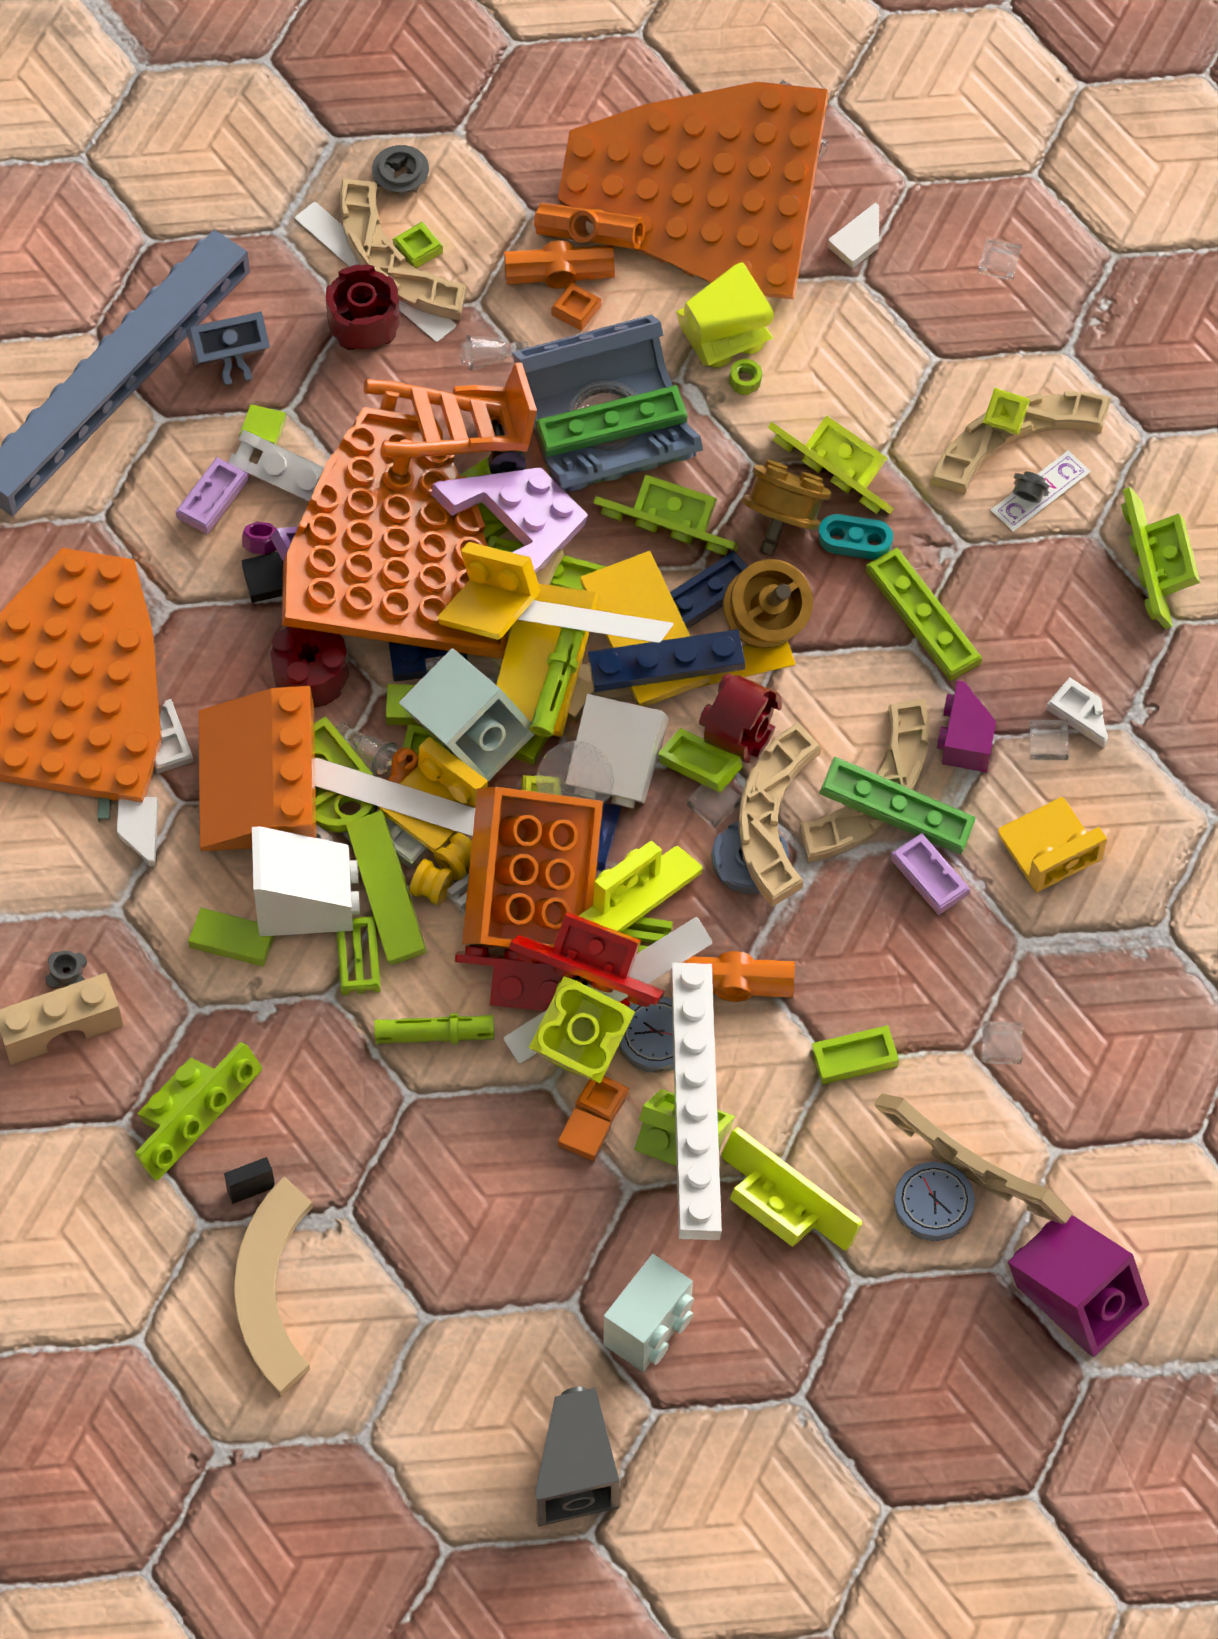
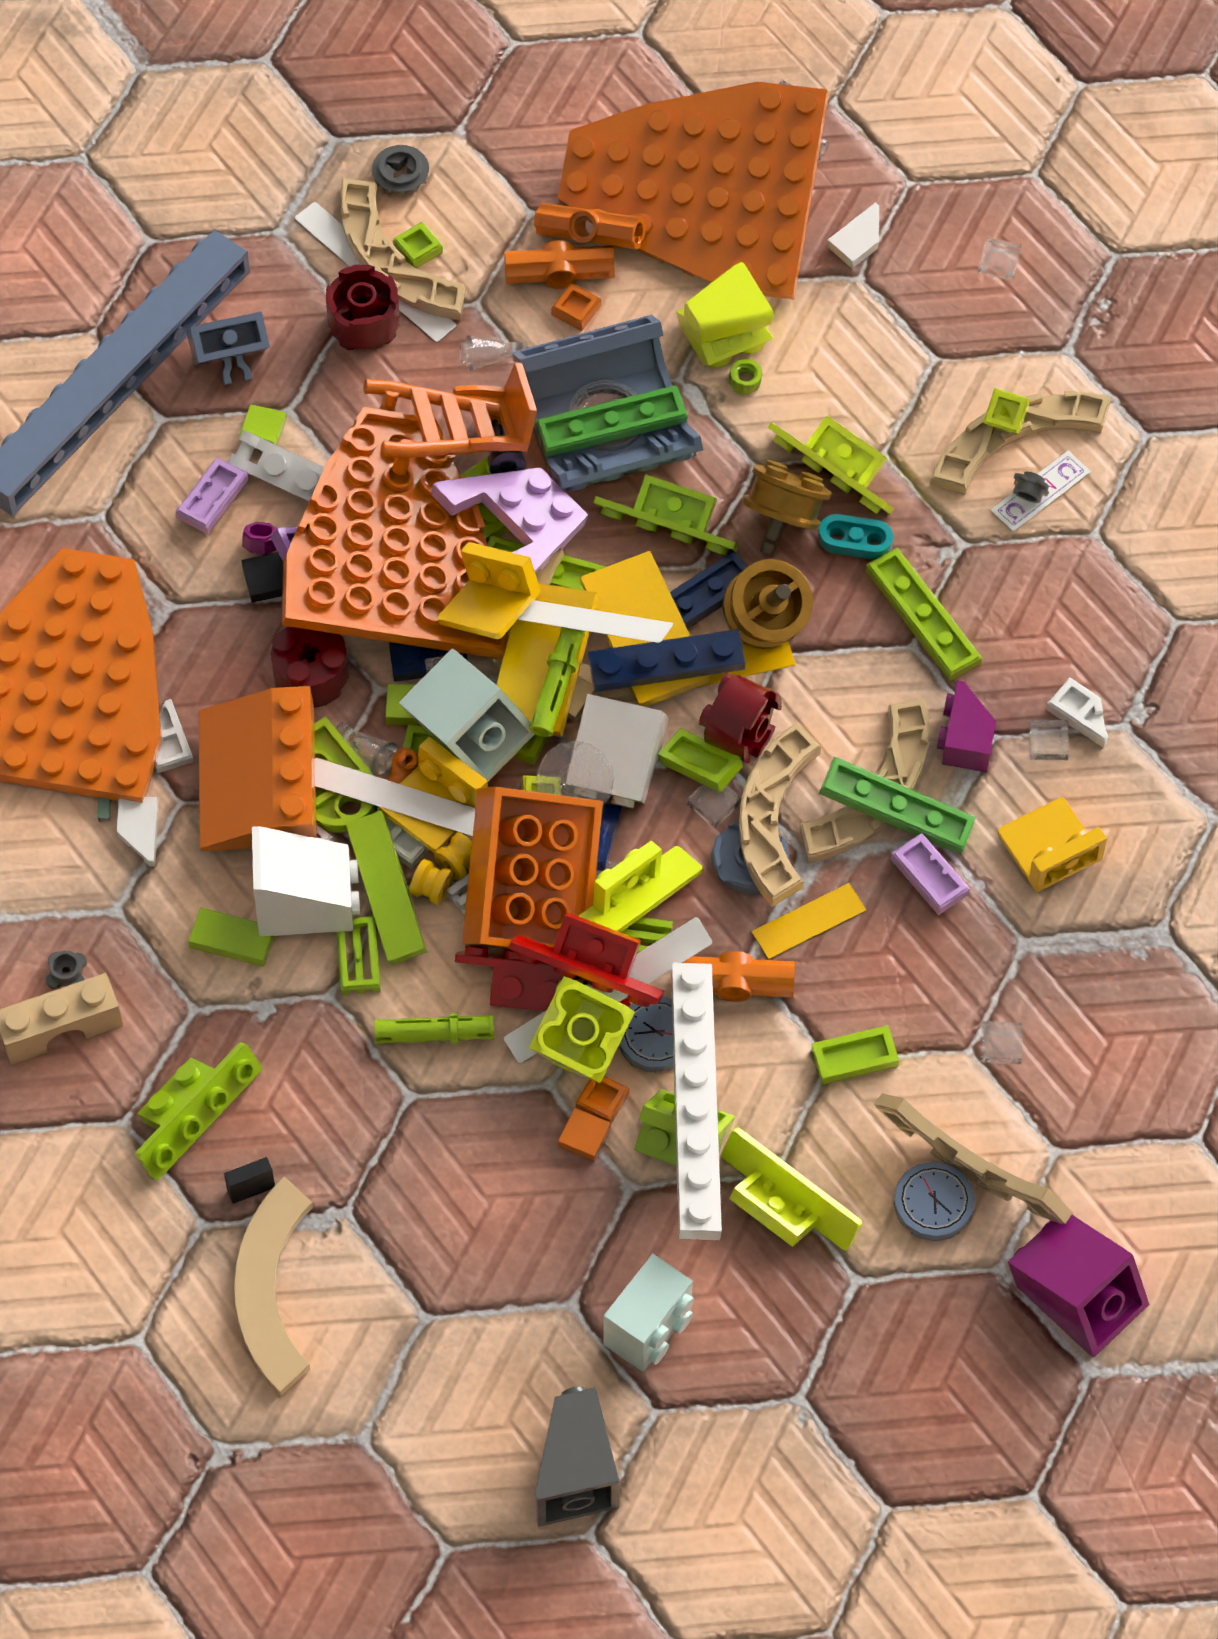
lime bracket [1121,487,1200,629] -> none
none -> yellow sticker [751,883,866,959]

